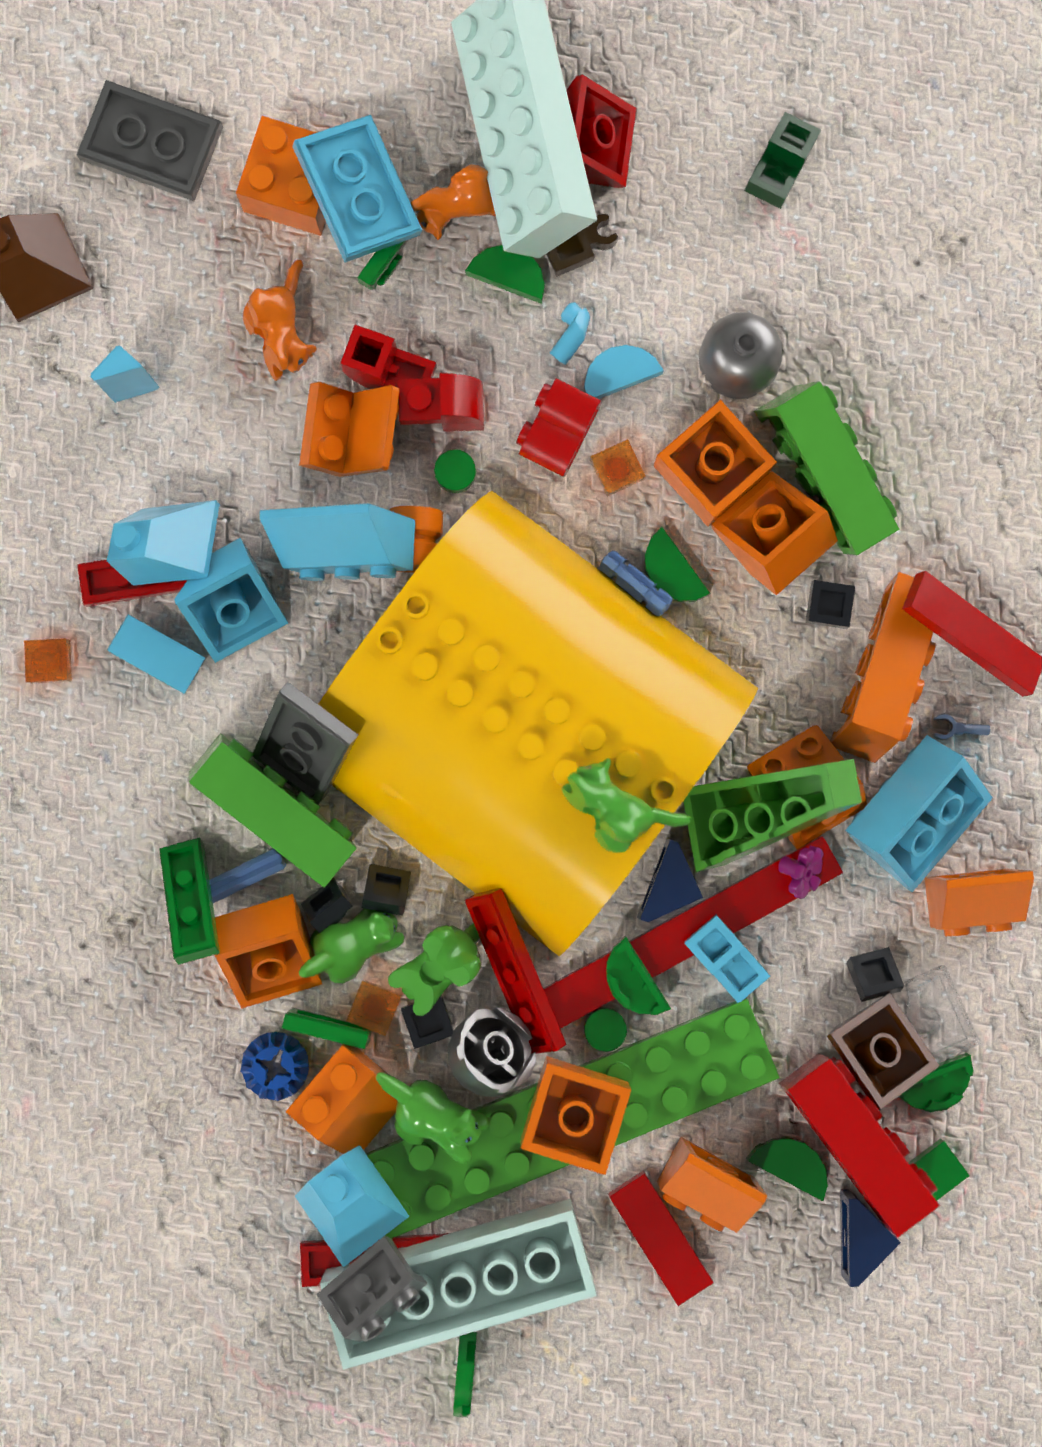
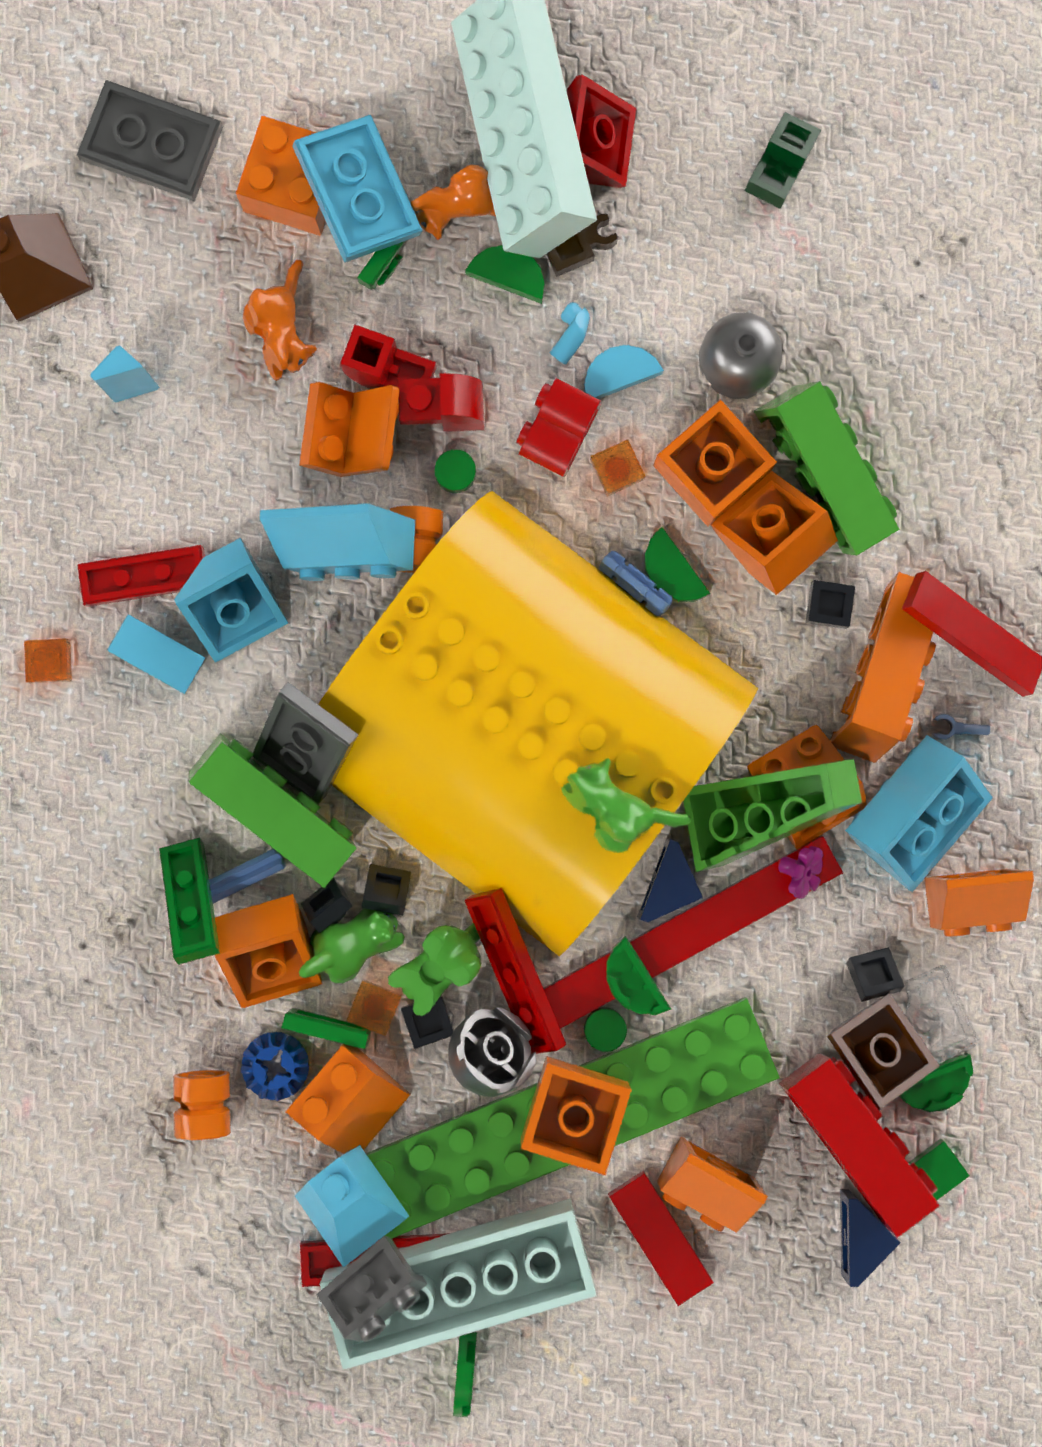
medium azure slope [107,500,220,585] -> none
bright green animal [376,1072,490,1164] -> none
medium azure slope [684,915,771,1003] -> none
green tile [746,1136,828,1202] -> none
none -> orange wheel [173,1070,231,1140]

